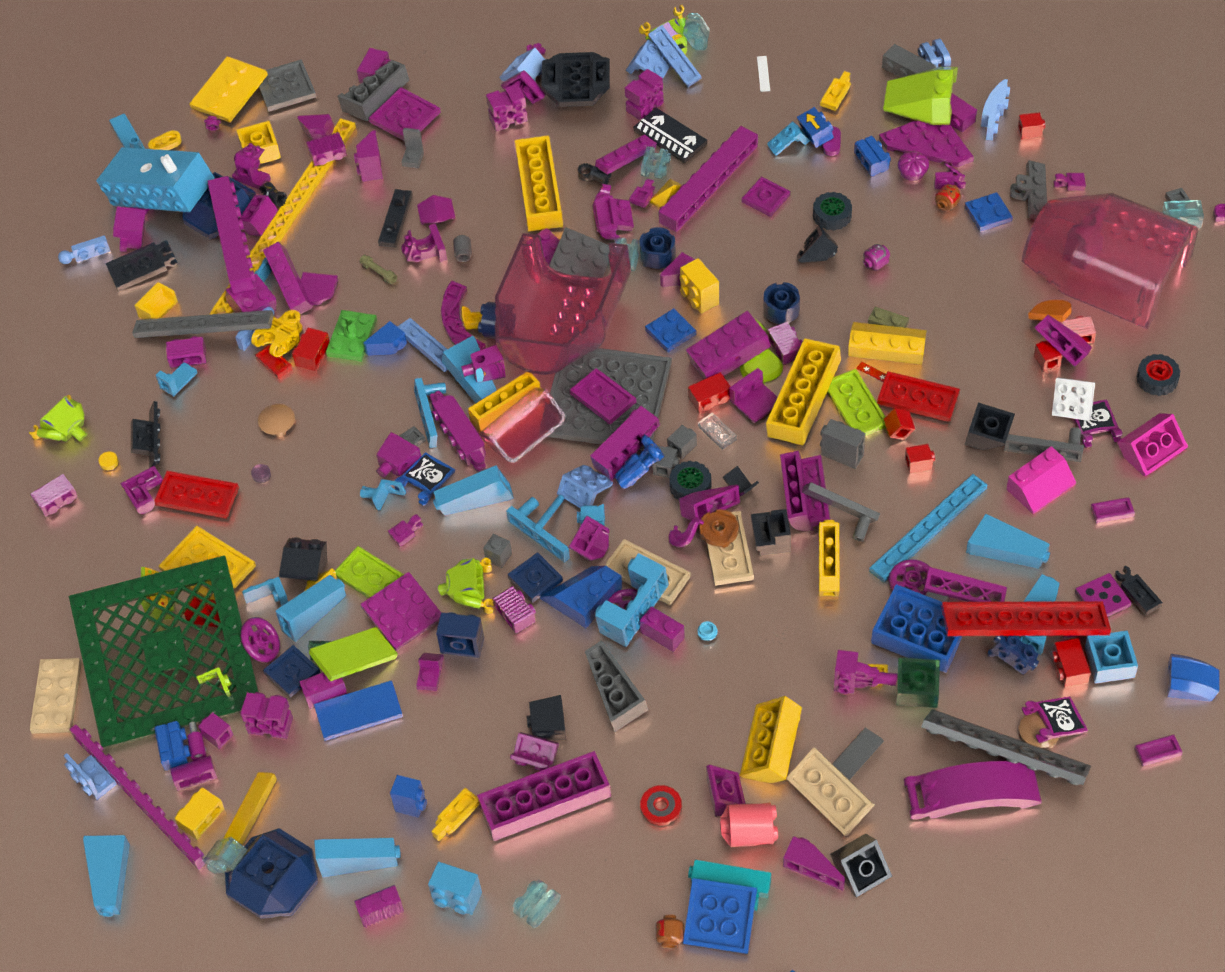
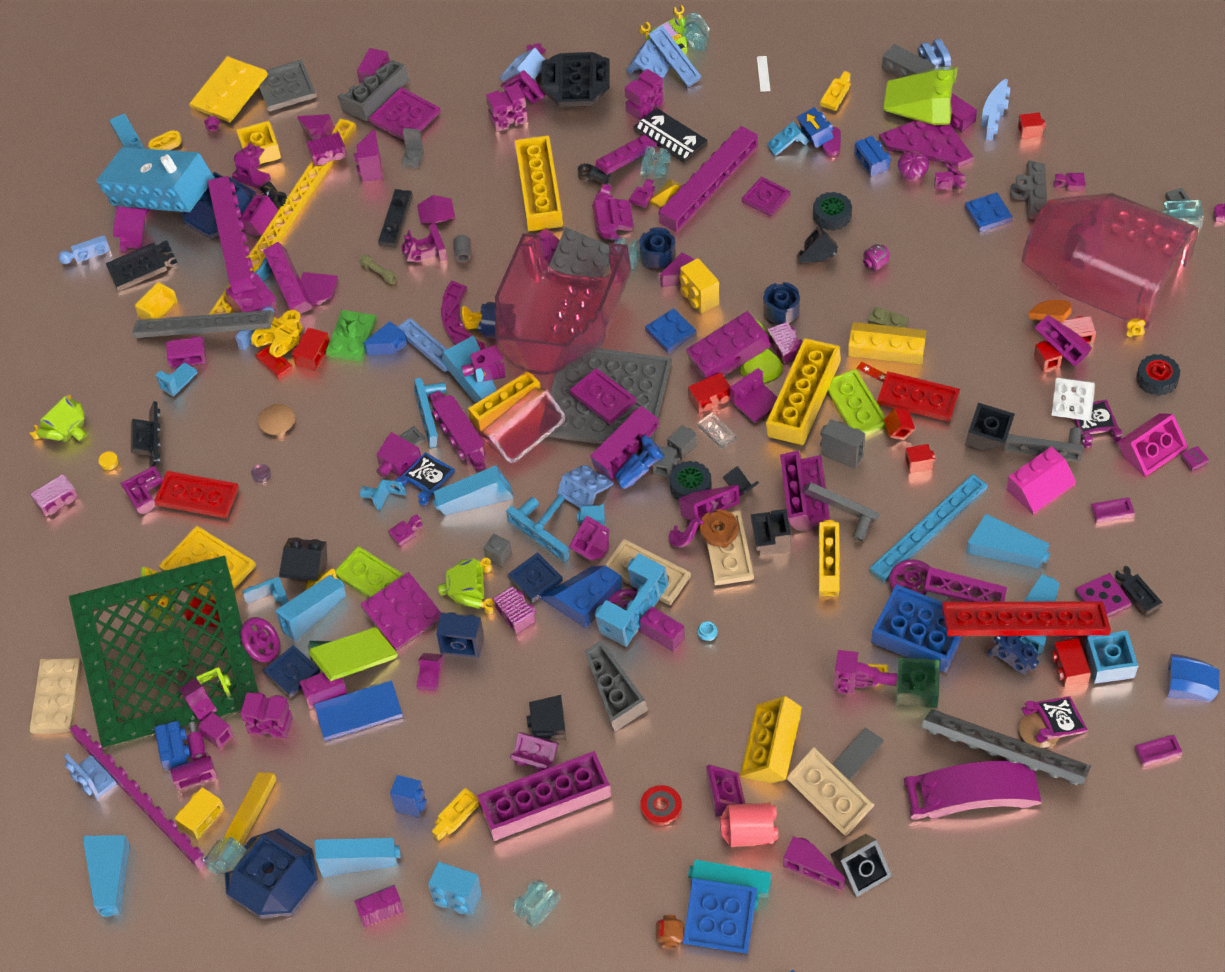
dark orange head [935,184,961,211] -> none
none -> magenta slope [178,678,217,721]
none -> yellow plate [1126,318,1145,337]
none -> magenta tile [1181,446,1209,471]

